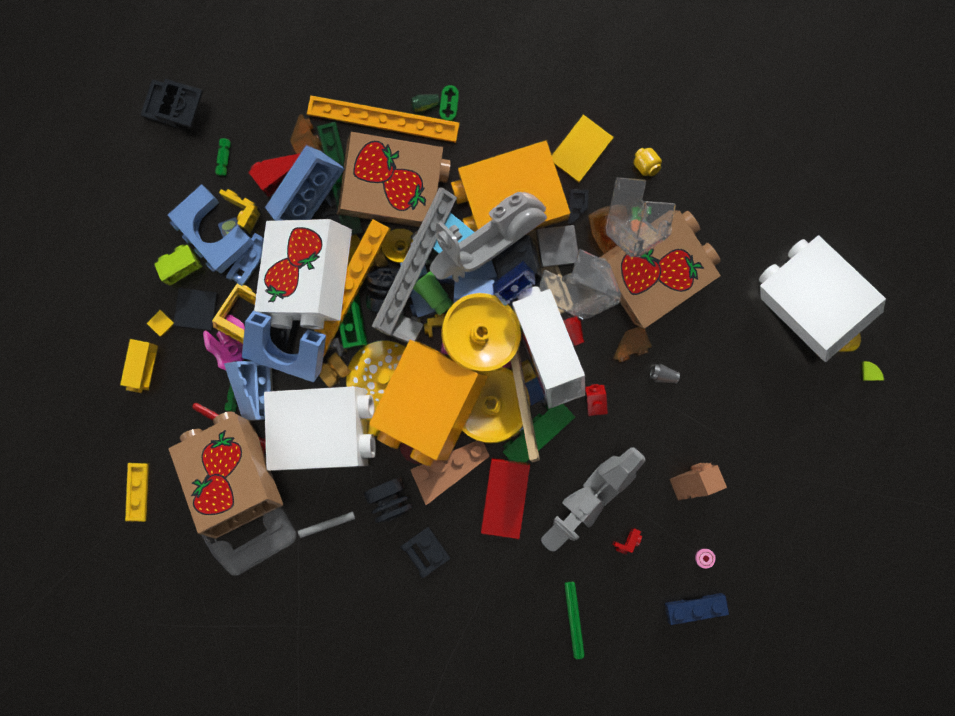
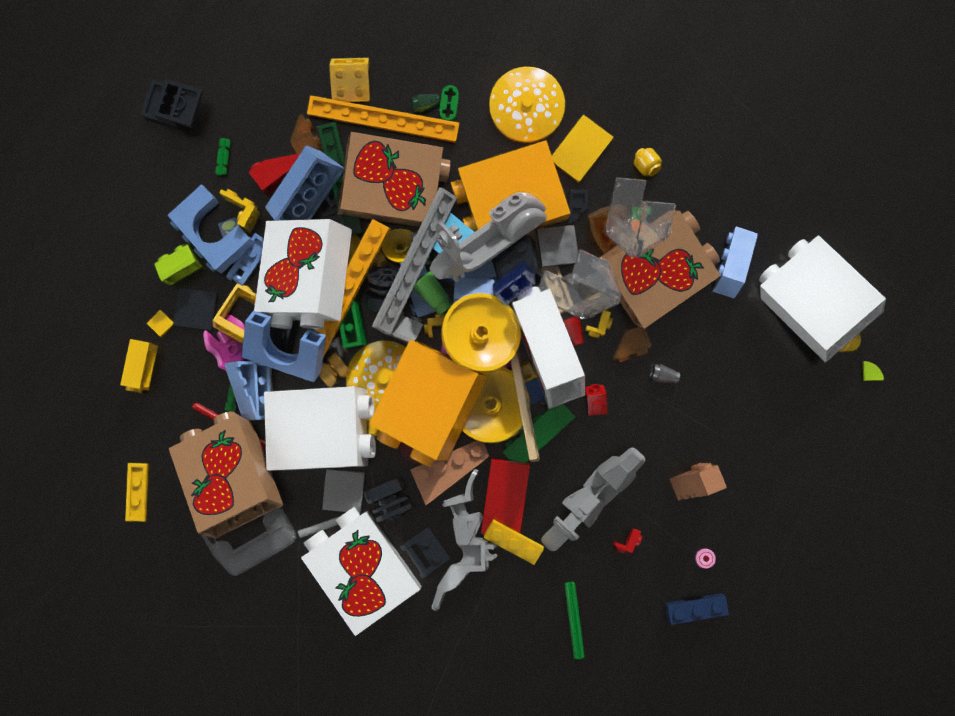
none -> white brick [301,507,422,636]
none -> light grey slope [322,468,365,513]
none -> yellow bracket [330,58,370,102]
none -> light grey piece [432,469,497,611]
none -> yellow plate [484,519,544,565]
none -> yellow dish [489,67,565,143]
none -> yellow bracket [585,310,613,338]
none -> light blue wedge [713,227,758,298]

